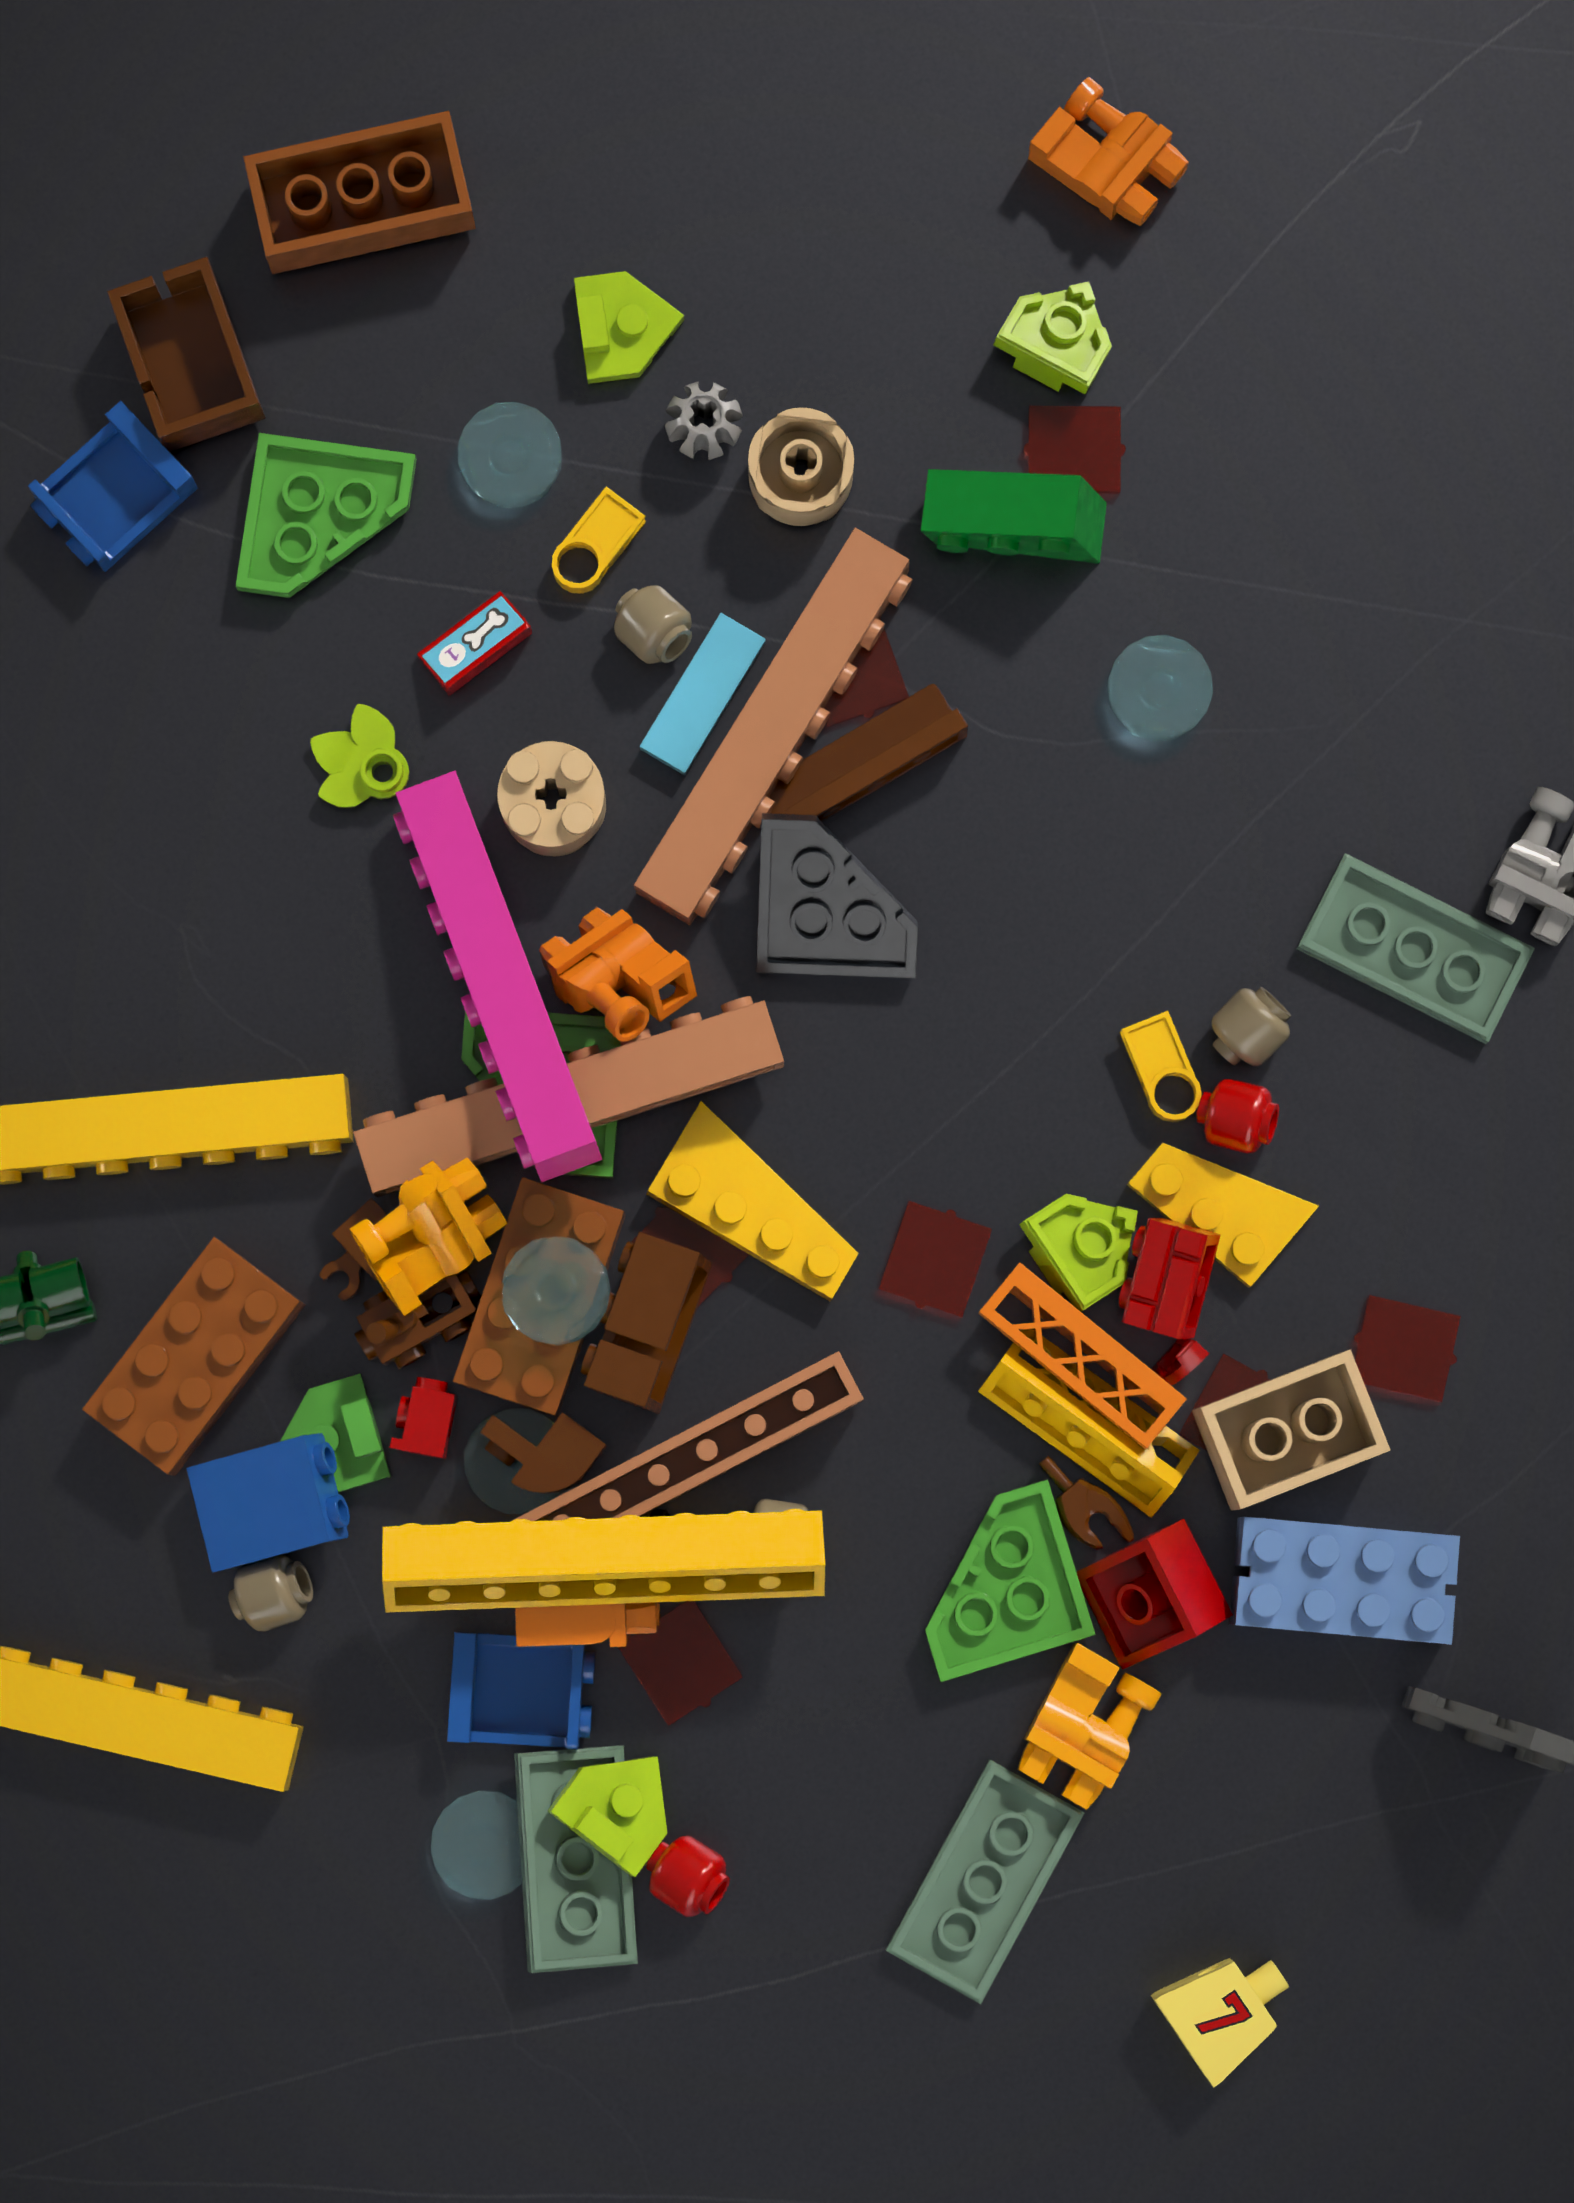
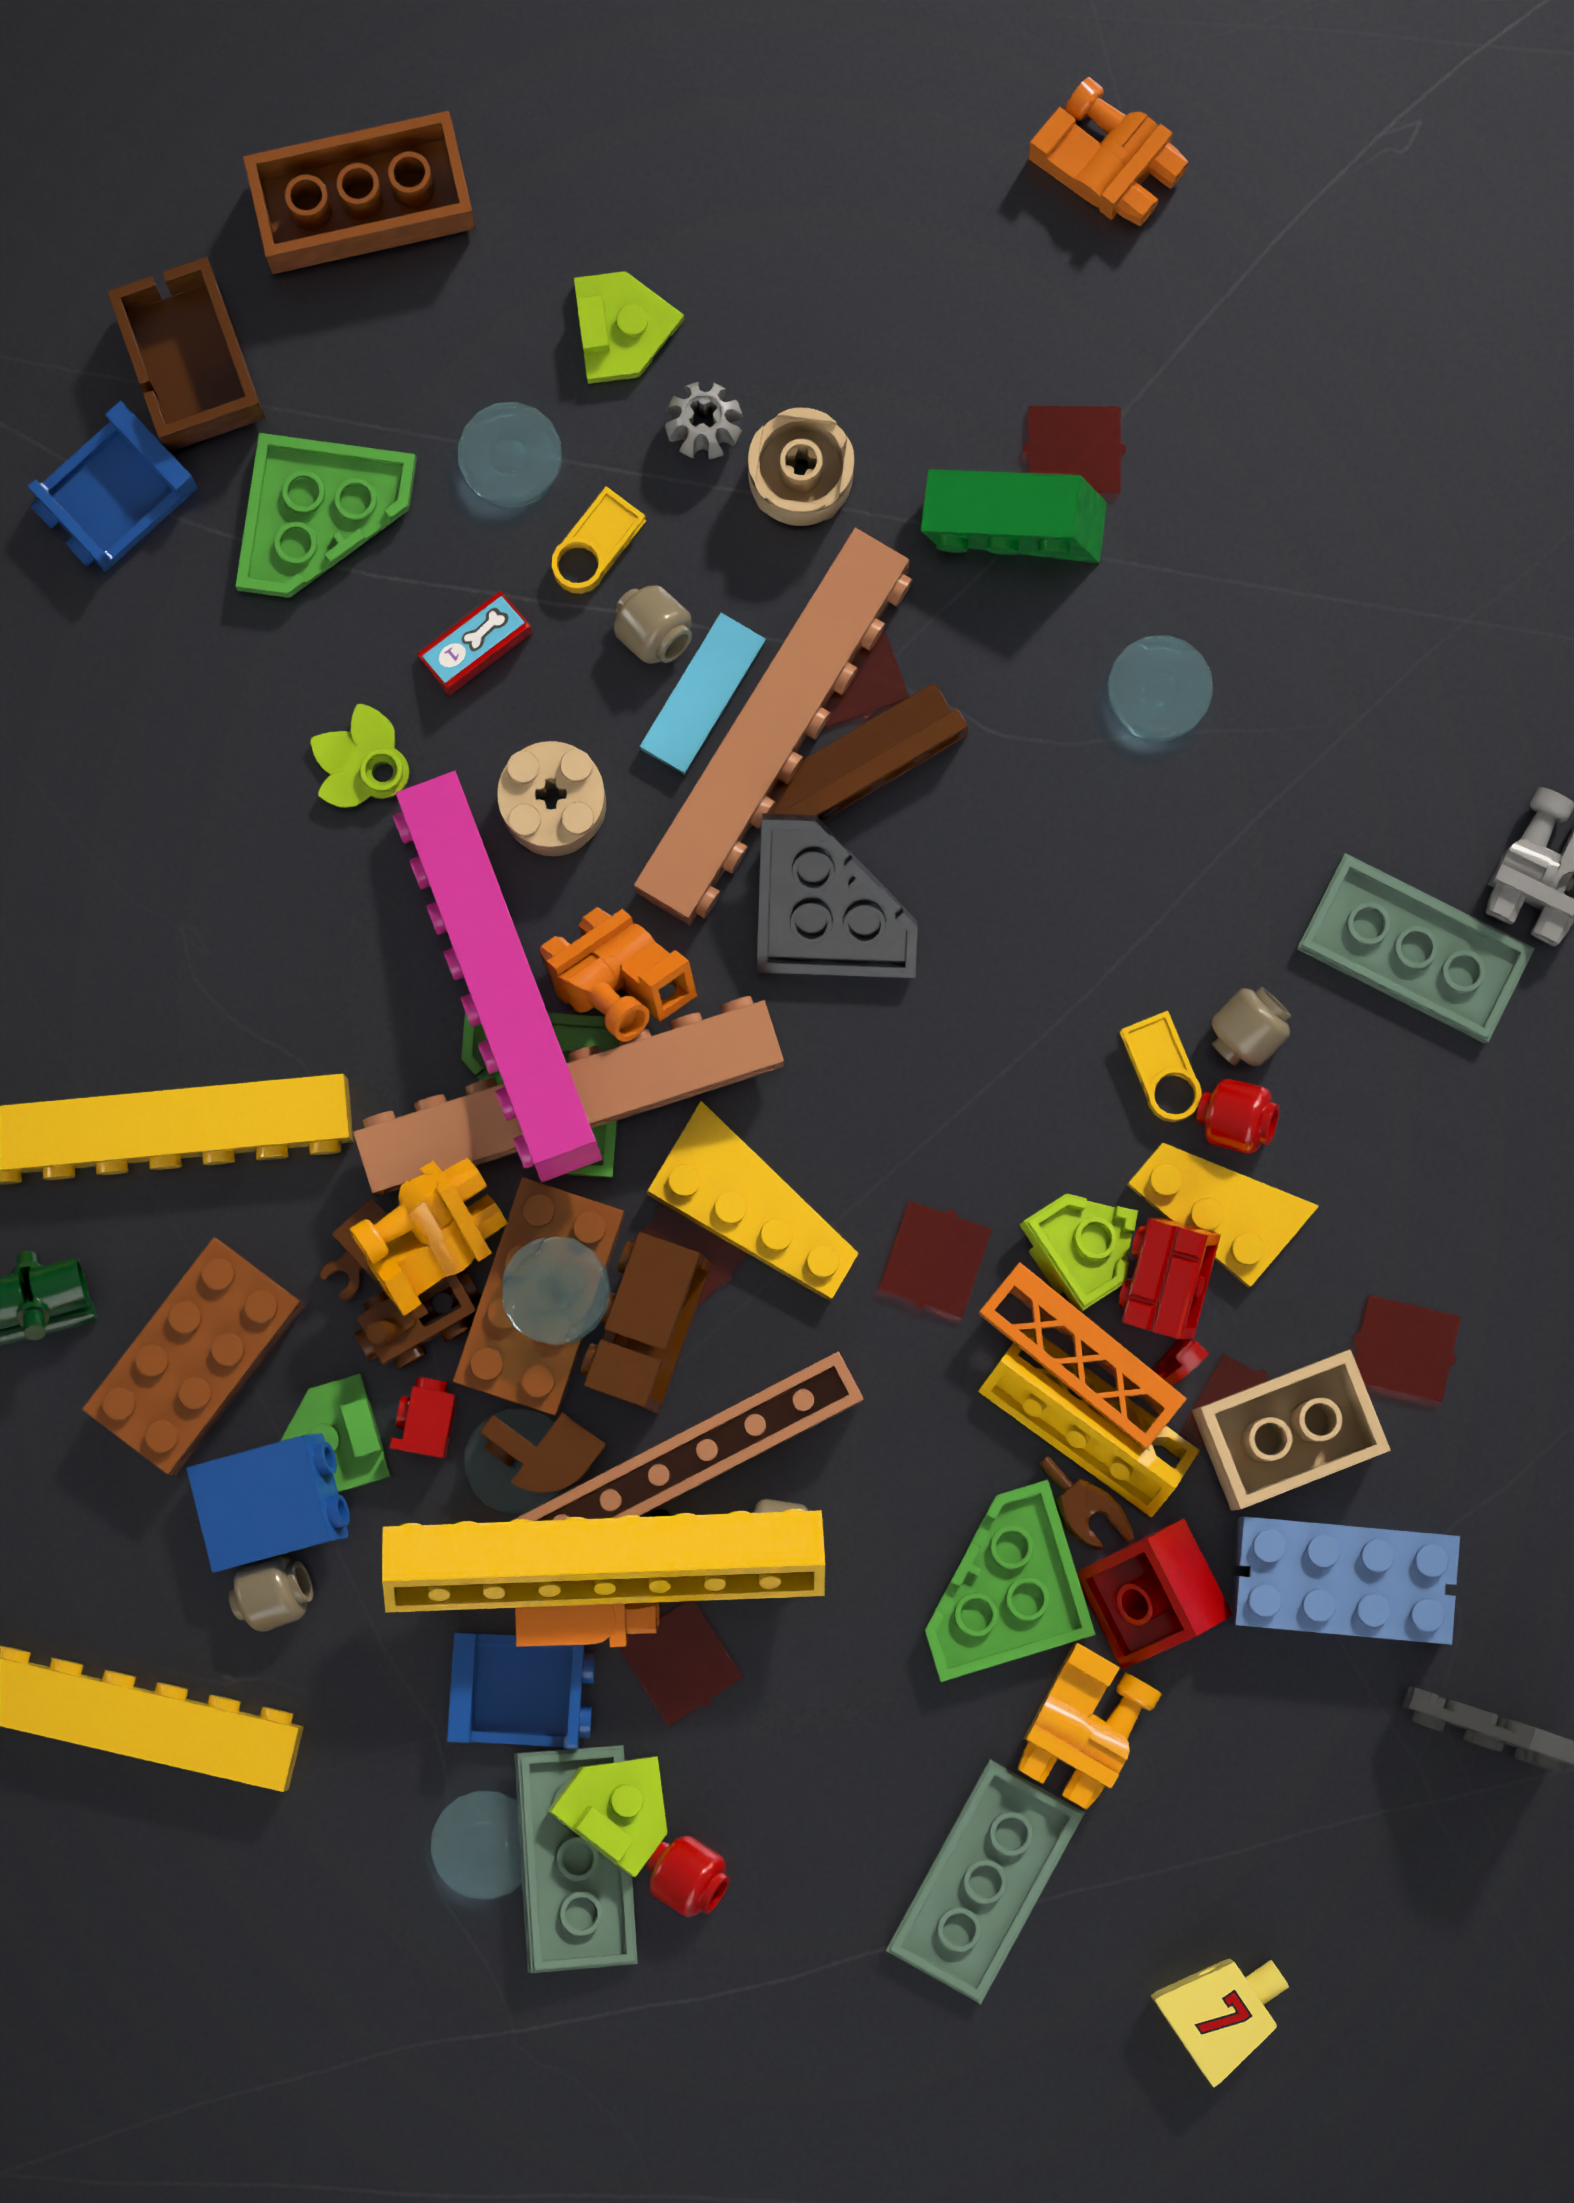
lime plate [993,281,1112,394] -> none

